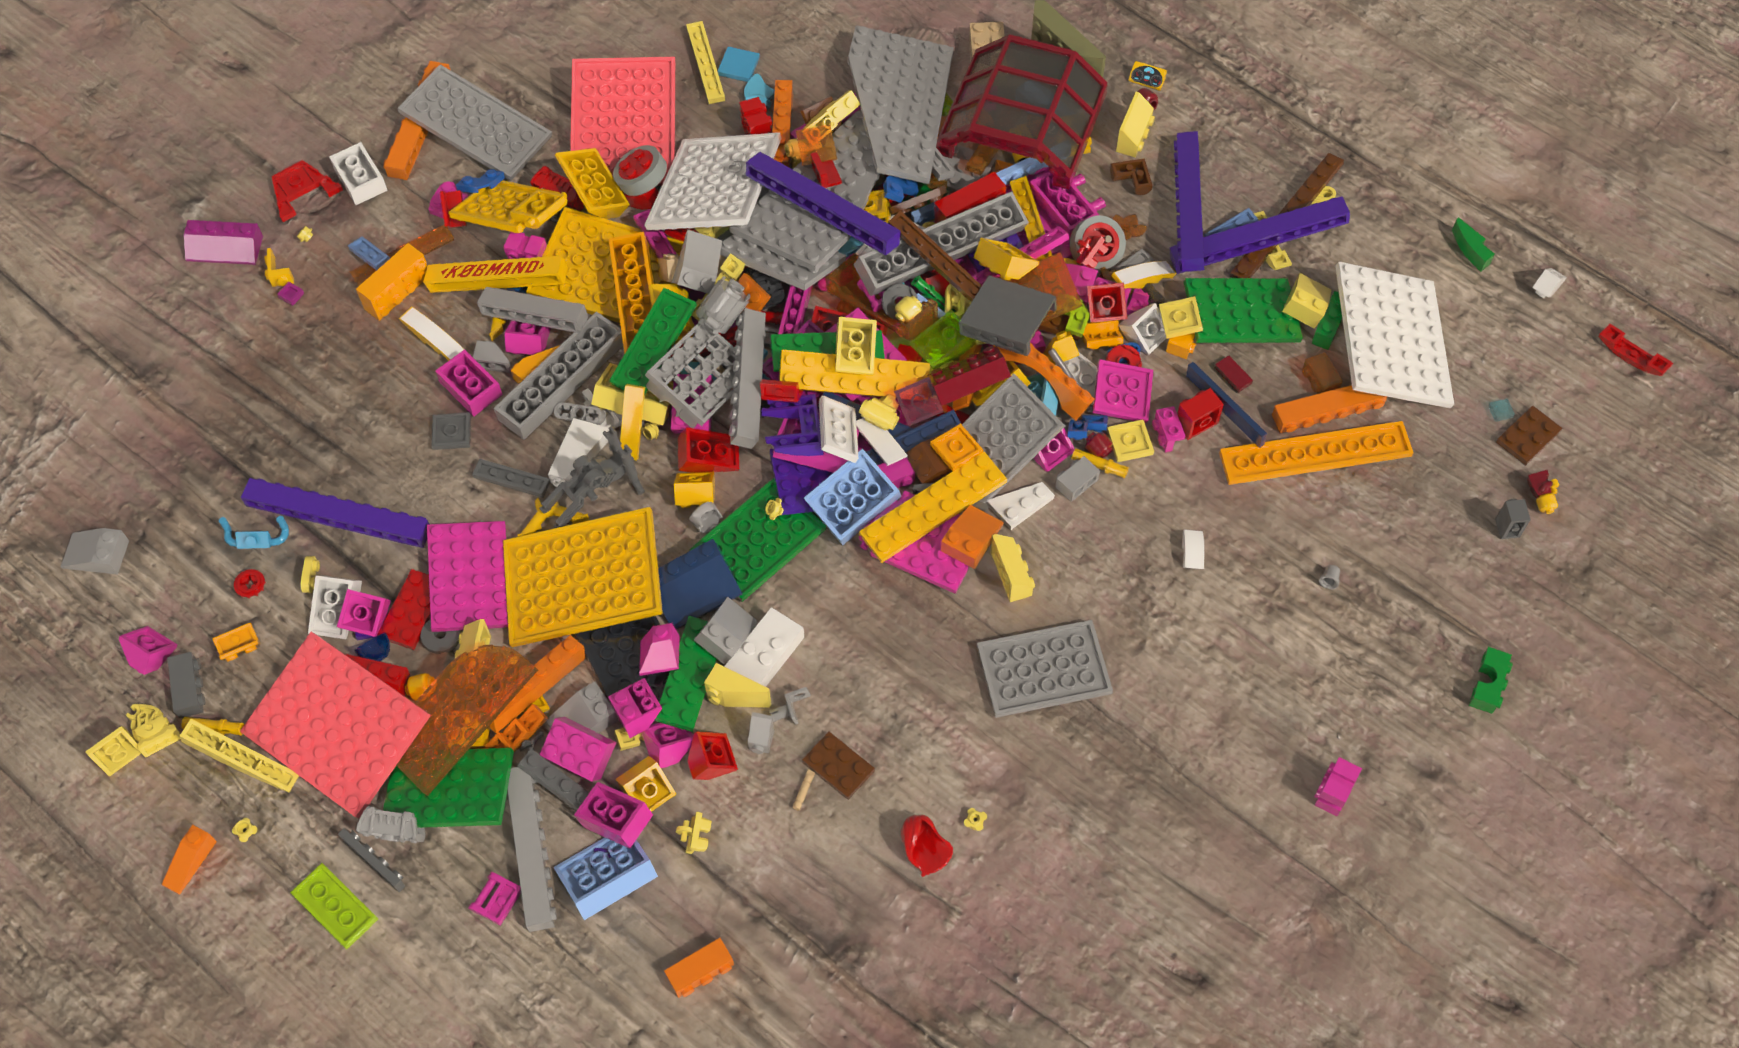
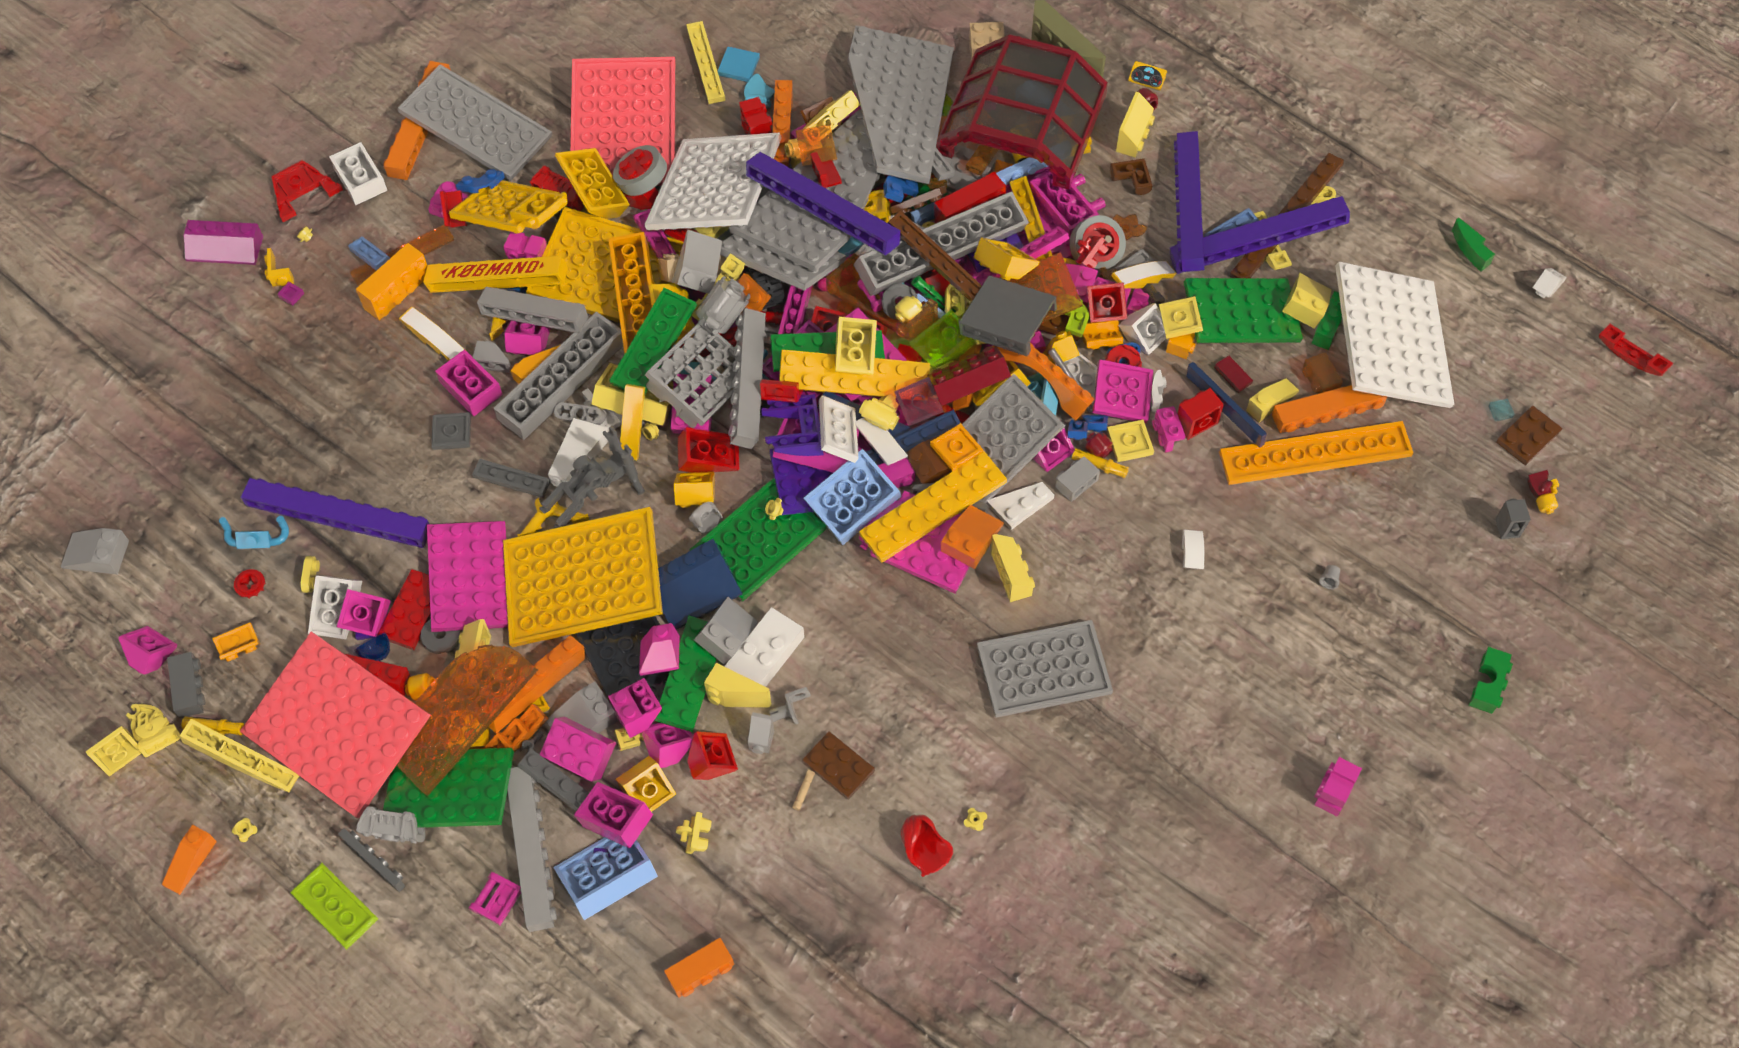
none -> white slope [1150,370,1166,413]
none -> light yellow slope [1246,378,1299,423]

